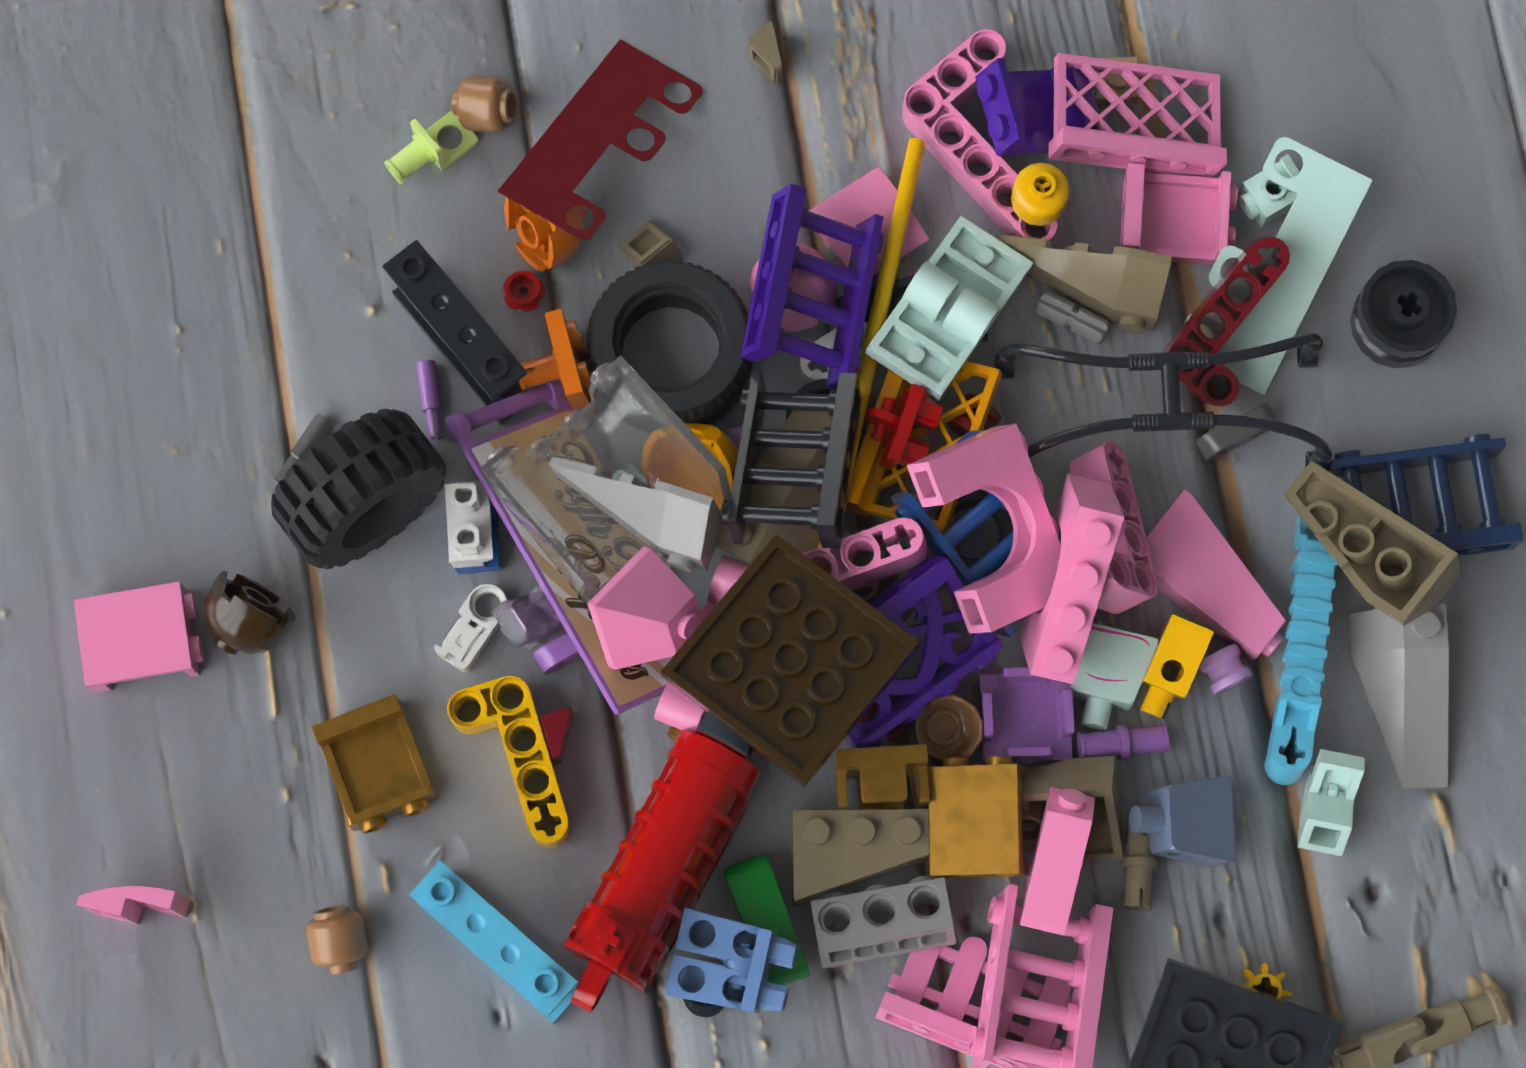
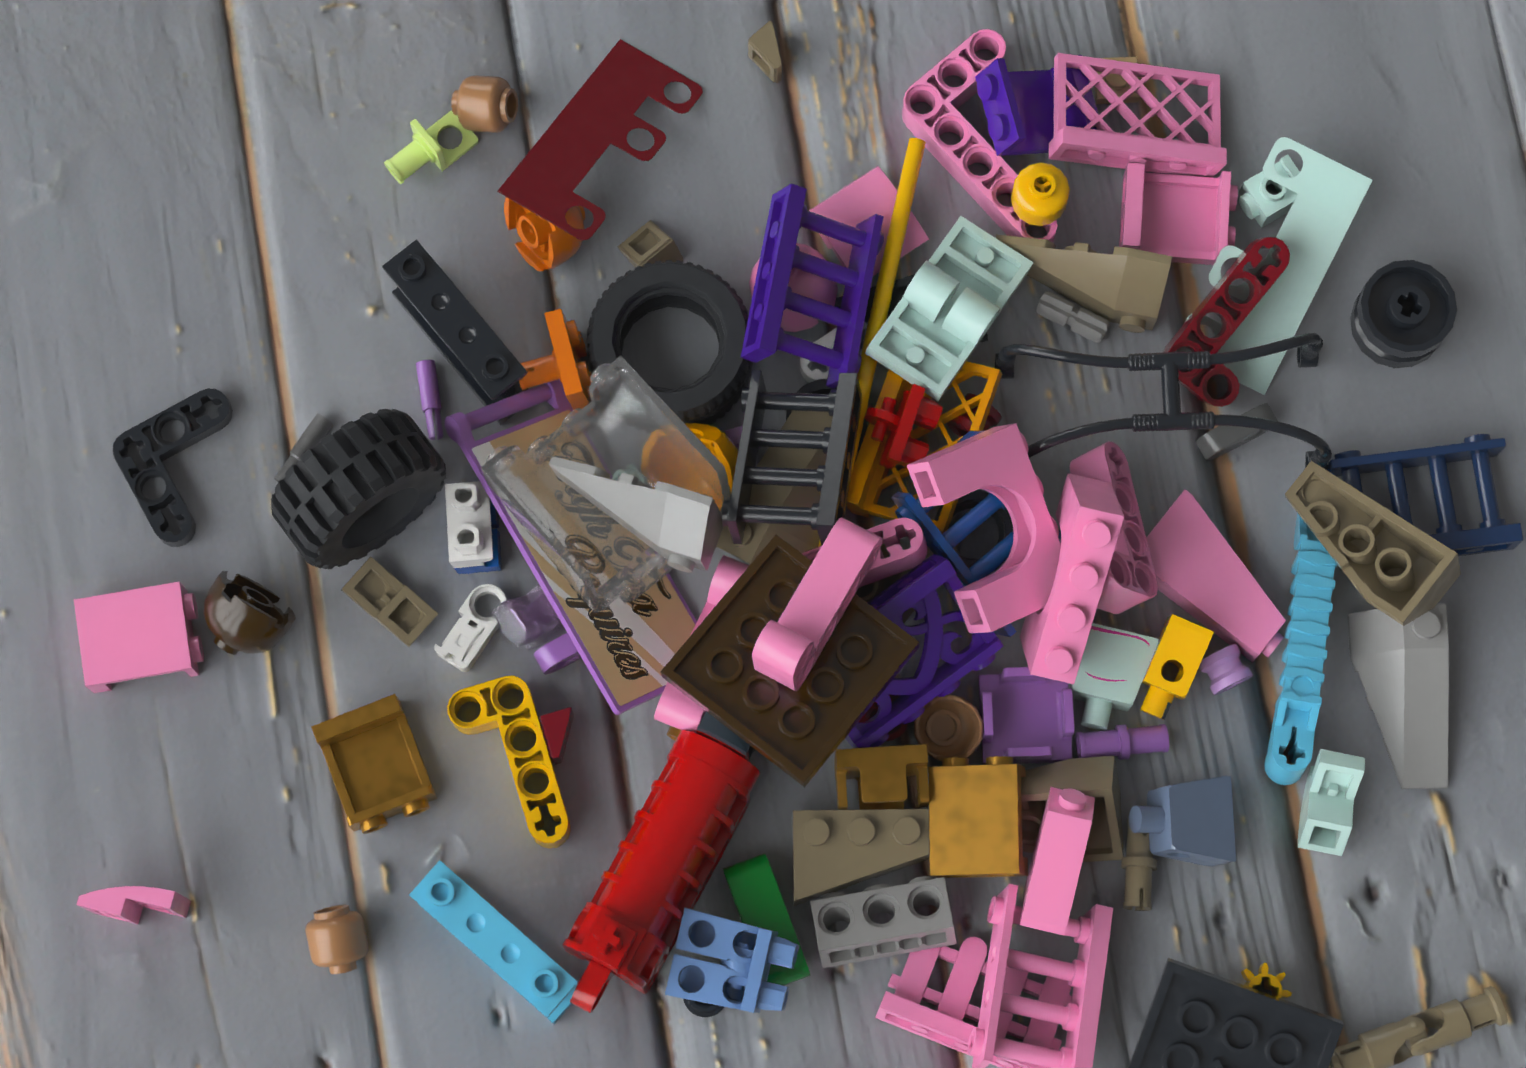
red plate [503,270,545,312] -> none
bright pink slope [587,546,703,670] -> none
none -> black beam [112,388,233,547]
none -> dark tan slope [341,556,438,647]
none -> bright pink beam [752,517,883,691]

